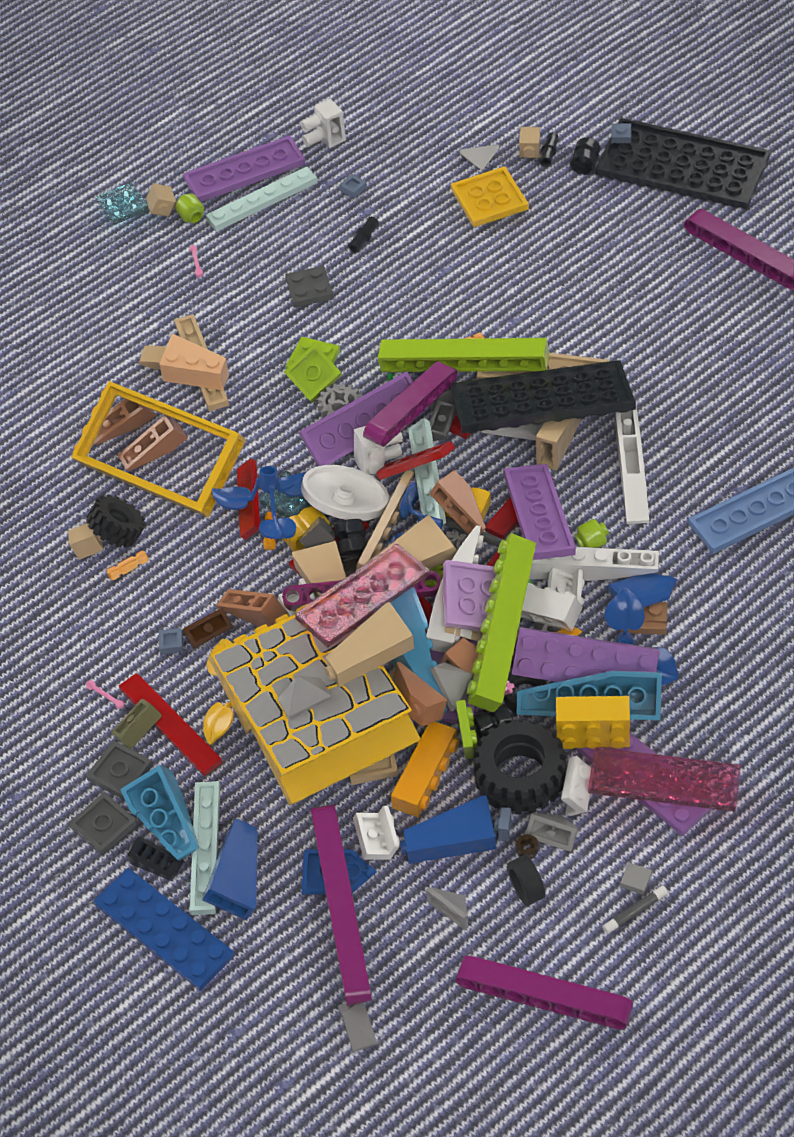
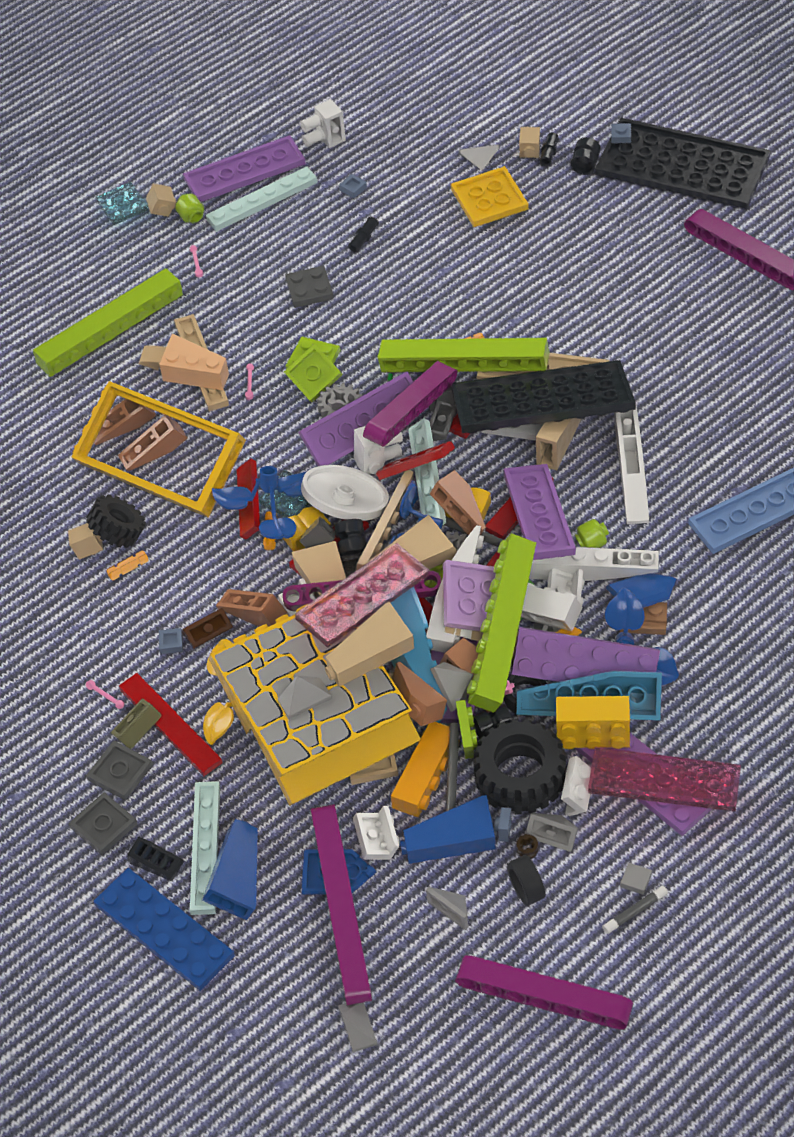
dark azure wedge [120,765,200,861] -> none
none -> lime brick [33,268,183,377]
none -> bright pink hinge [245,363,254,400]
none -> dark grey bar [446,723,459,811]

